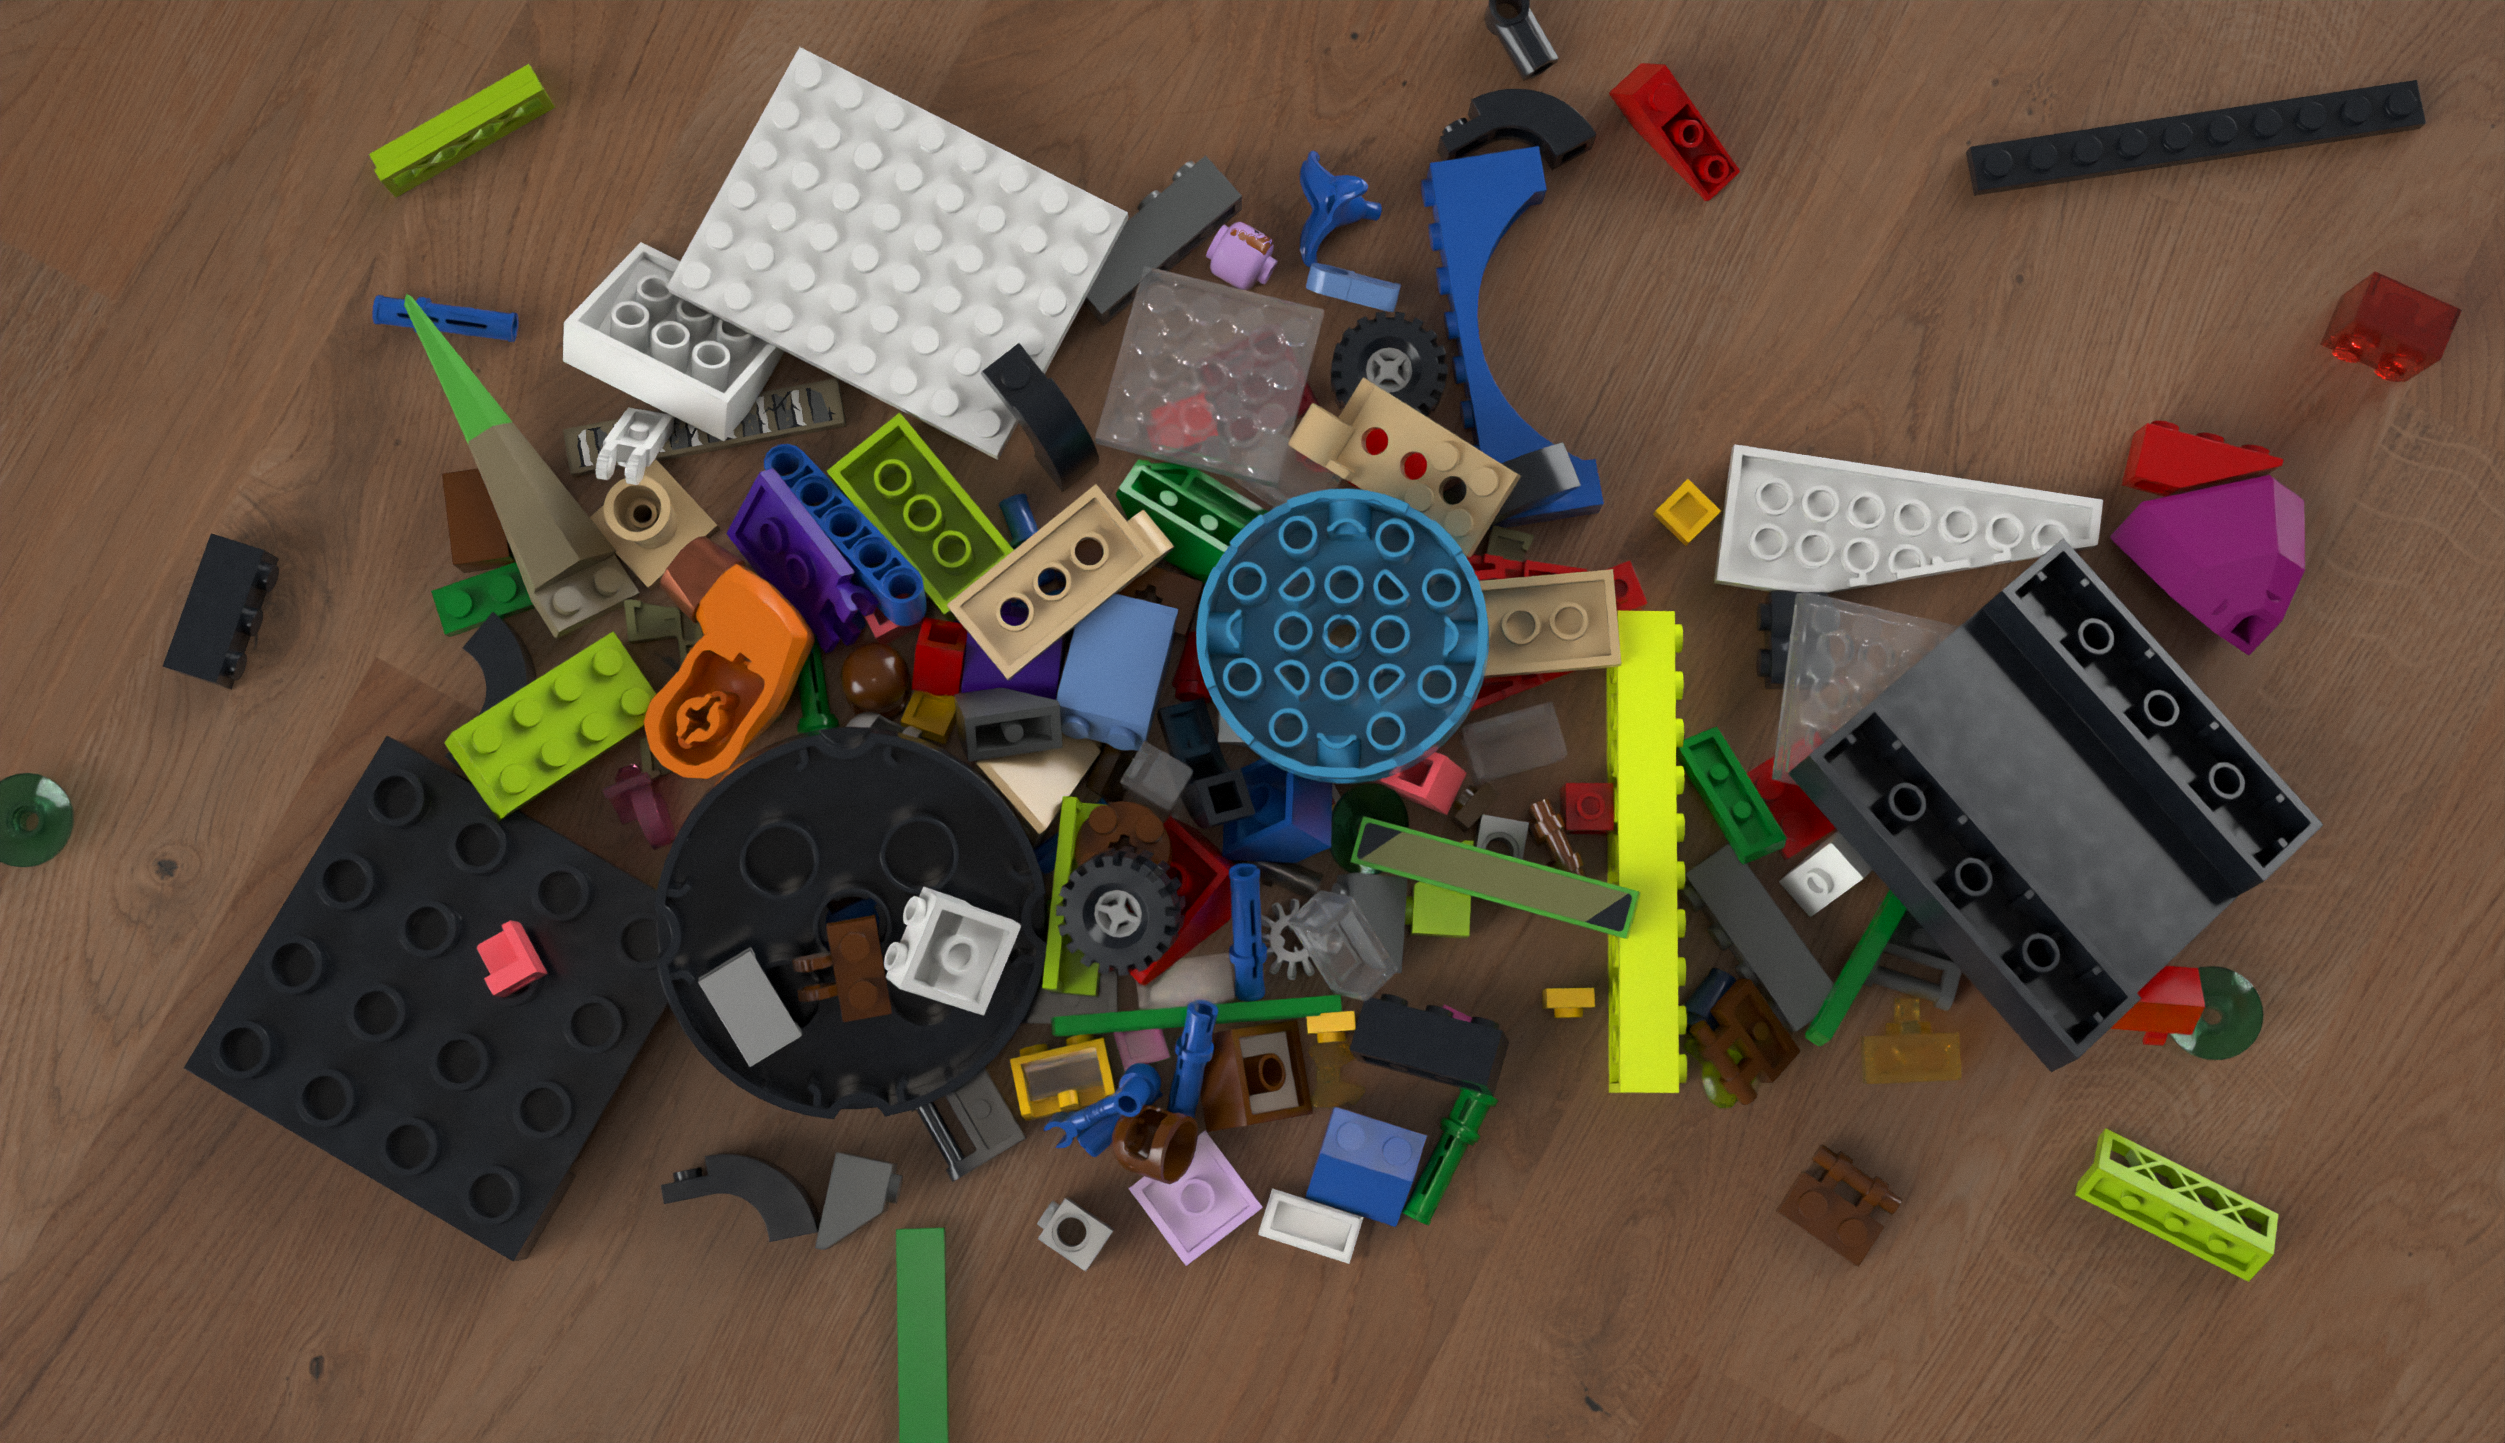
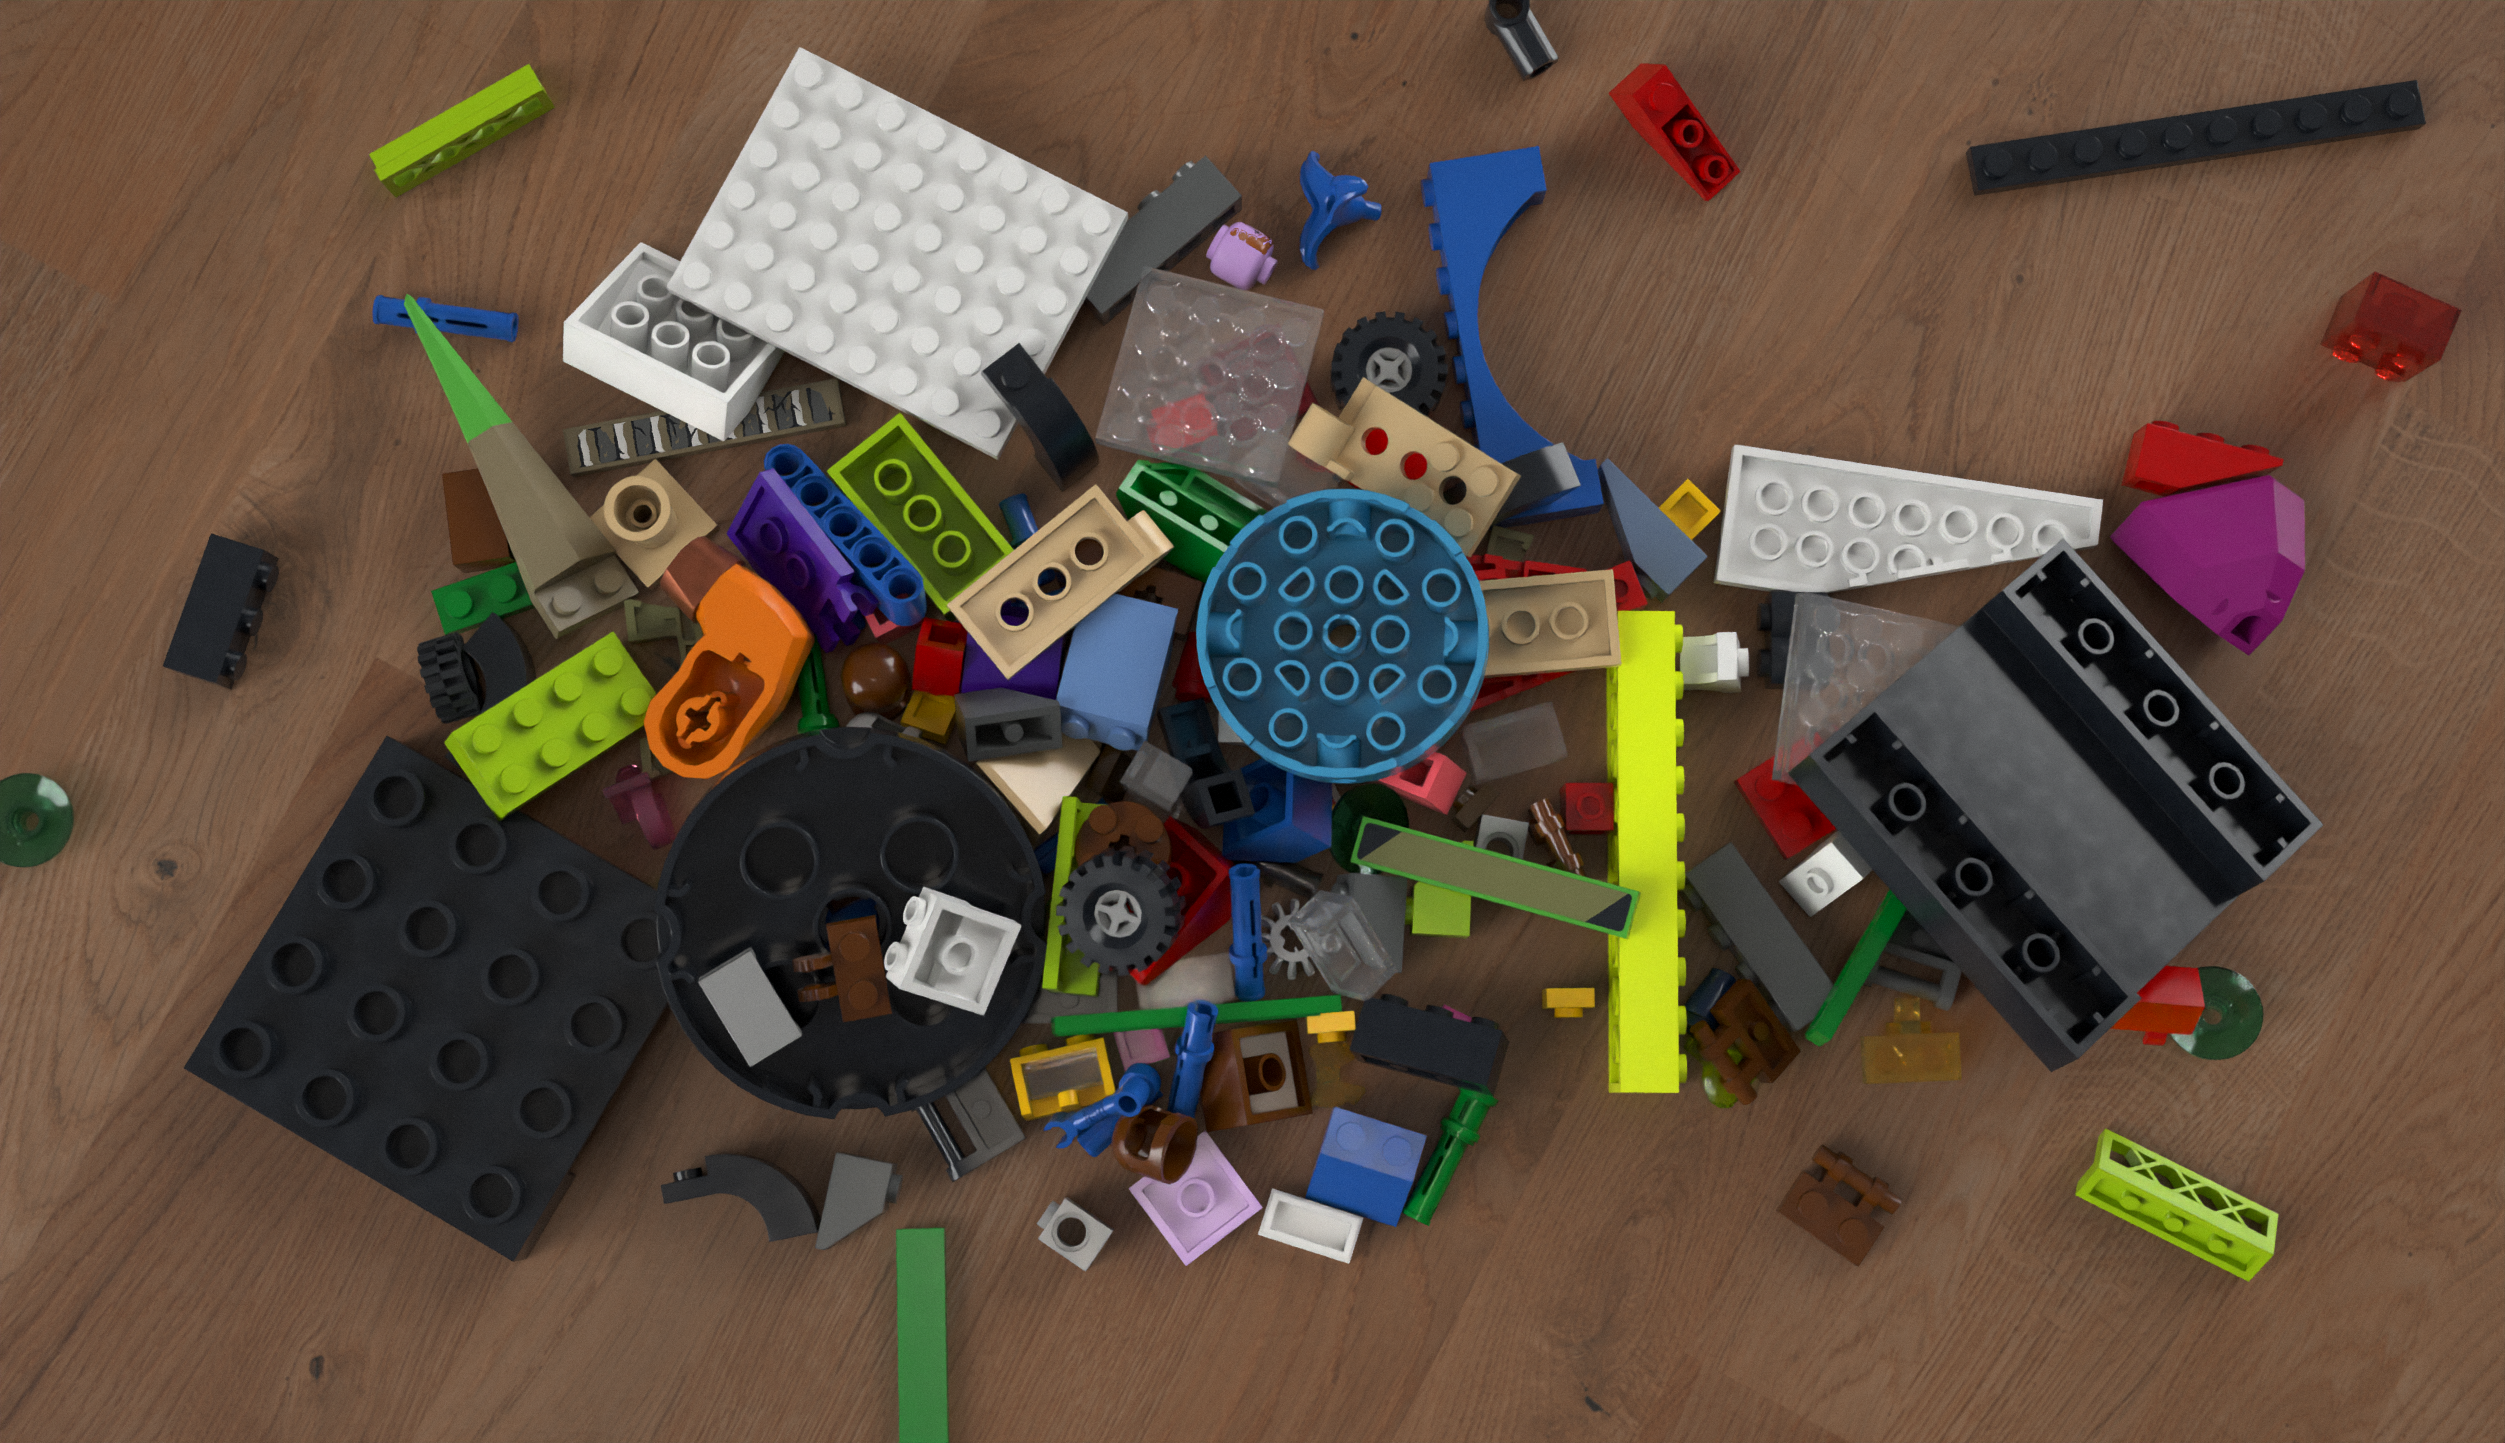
coral panel [477,920,548,997] -> none
white hinge [595,407,674,485] -> none
medium blue piece [1306,263,1401,312] -> none
black arch [1437,89,1597,170] -> none
green plate [1676,726,1787,865] -> none
none -> black tyre [417,632,484,724]
none -> sand blue slope [1598,458,1708,603]
none -> white brick [1680,632,1749,693]

